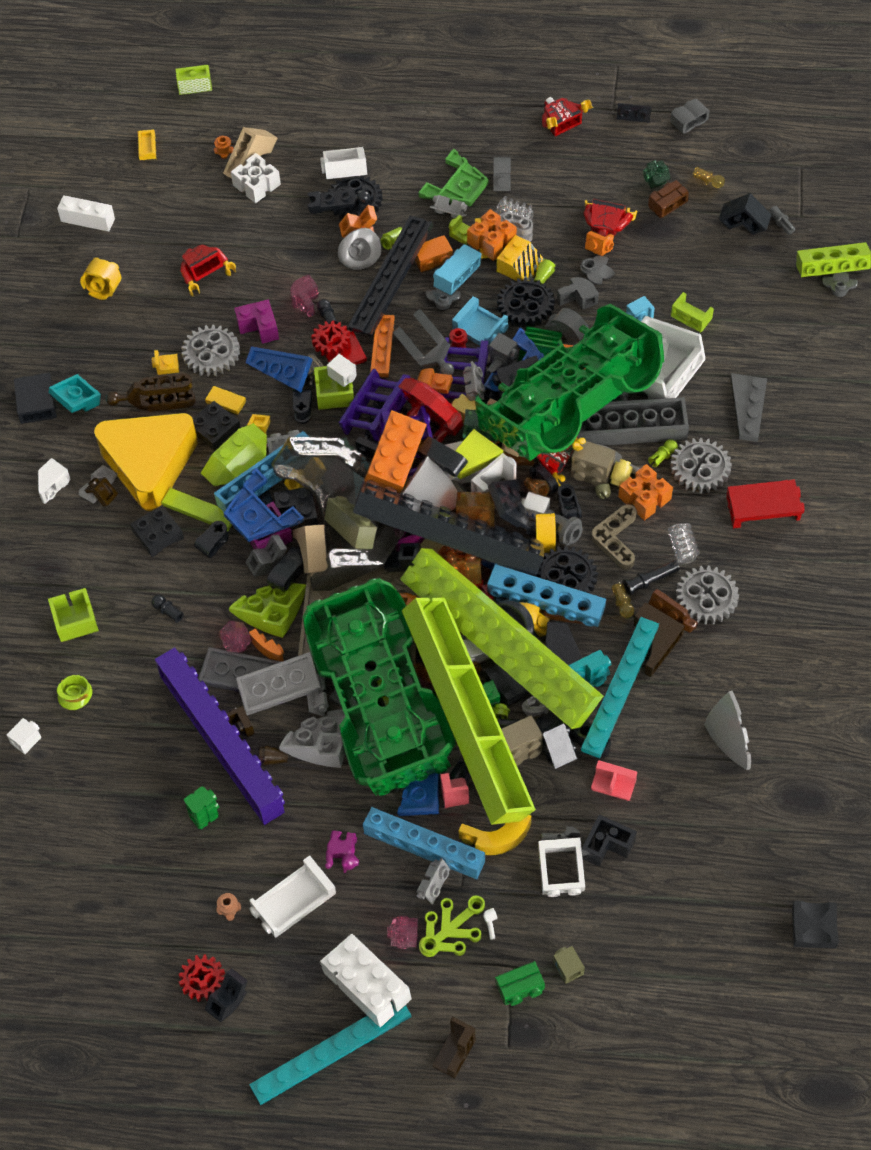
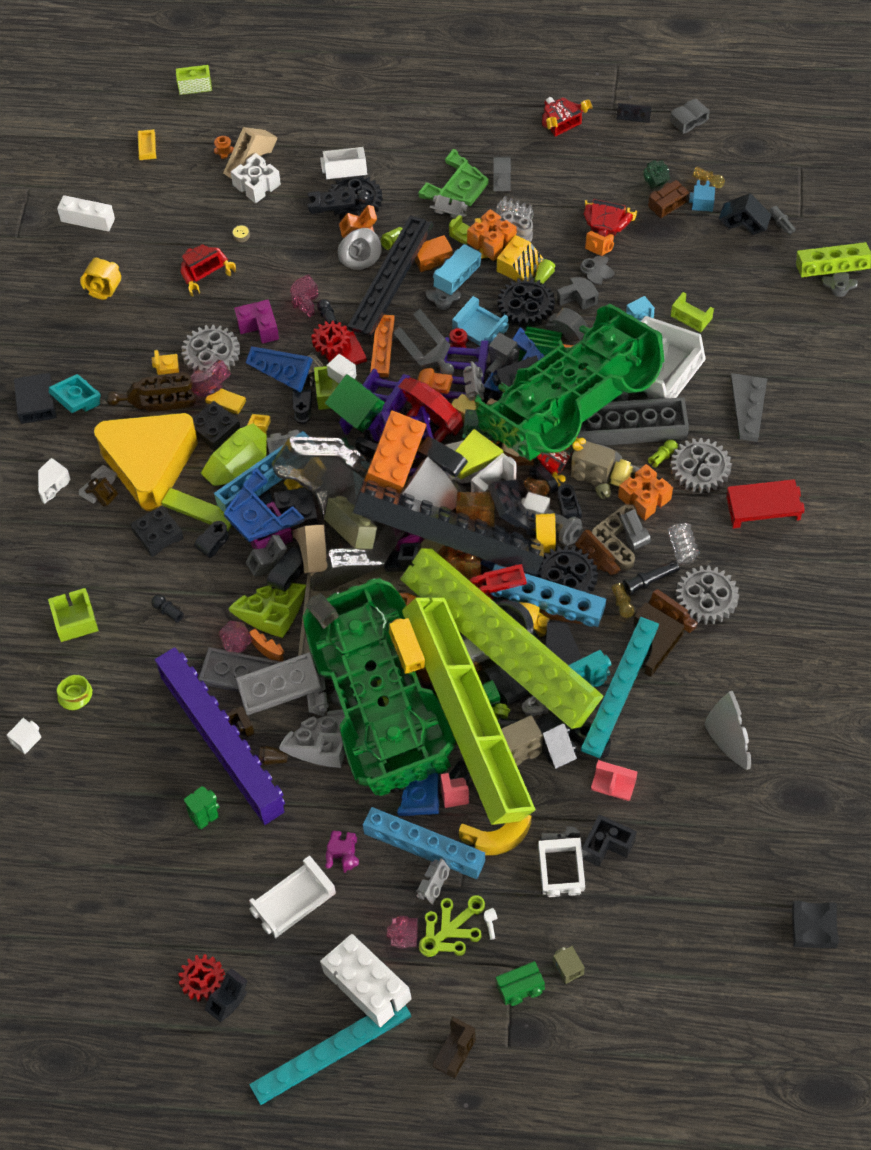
nougat brick [216,893,241,921] -> none
none -> clear pink brick [191,359,231,396]
none -> tile [232,225,250,242]
none -> clear smoke brick [305,593,339,629]
none -> green brick [325,374,385,432]
none -> yellow brick [389,618,425,674]
none -> red hinge [469,564,527,594]
none -> reddish brown hinge [575,530,621,575]
none -> dark grey piece [619,509,651,550]
none -> dark azure brick [689,180,715,212]

